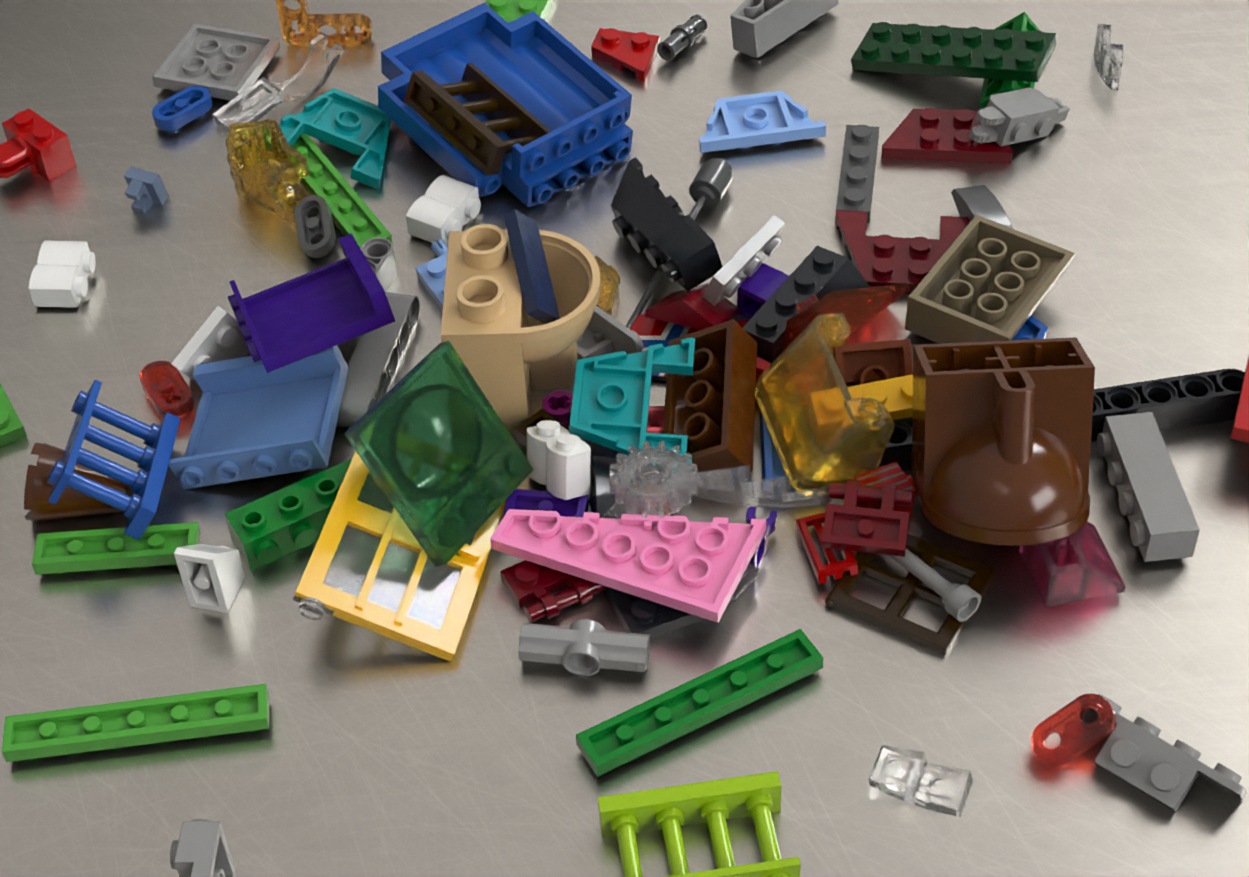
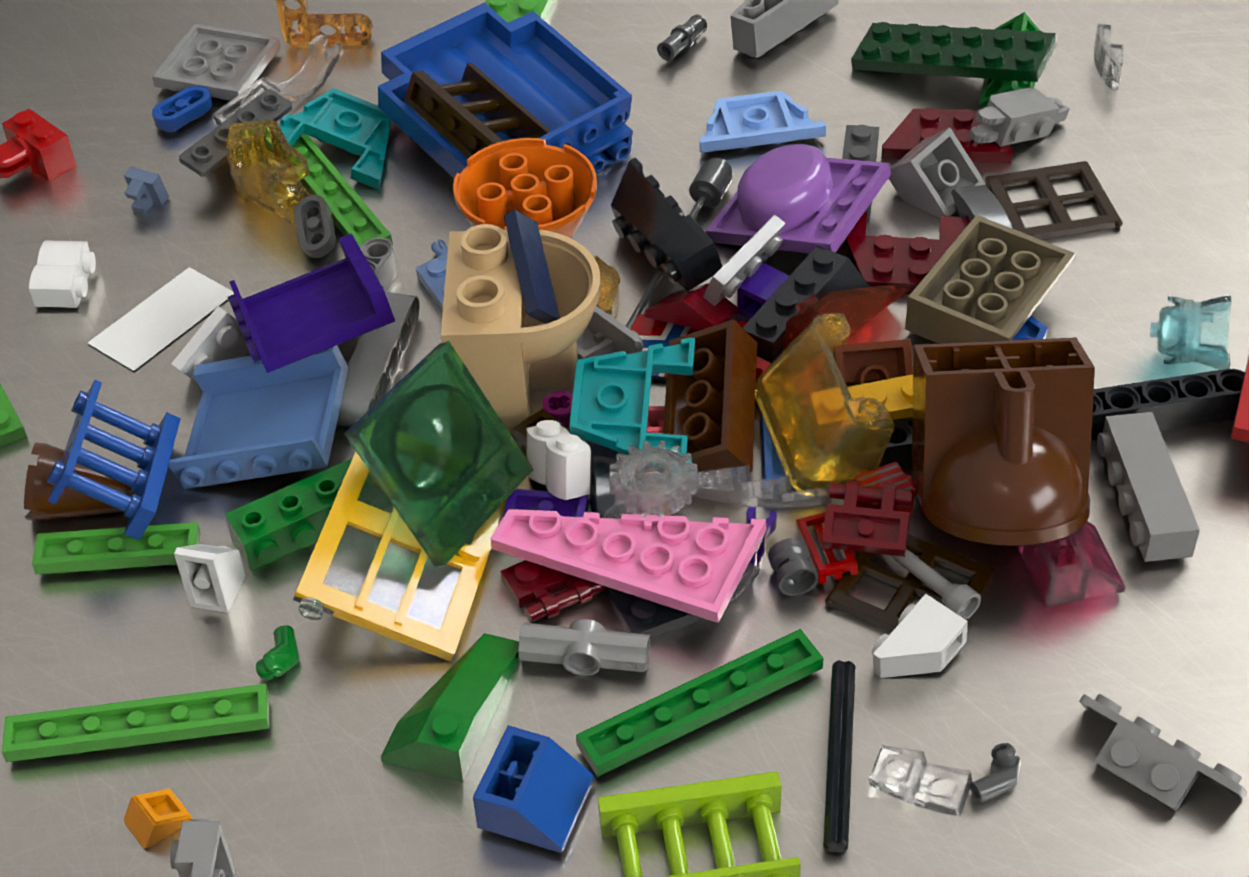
clear red plate [139,361,194,418] -> none
white brick [406,175,481,246] -> none
red wing [591,28,660,81] -> none
clear red plate [1031,693,1116,766] -> none
none -> white sticker [87,267,234,371]
none -> light orange slope [124,788,192,849]
none -> dark grey bracket [179,89,292,177]
none -> green arm [256,625,299,681]
none -> green wedge [381,633,519,783]
none -> orange cone [453,138,597,238]
none -> blue slope [473,725,594,853]
none -> medium lavender piece [706,144,891,253]
none -> dark grey wheel [768,538,819,596]
none -> black axle [823,660,856,853]
none -> white slope [872,594,968,678]
none -> light grey slope [888,127,986,219]
none -> dark grey arm [970,743,1021,804]
none -> dark brown window [985,161,1123,240]
none -> clear light blue hat [1150,296,1232,370]

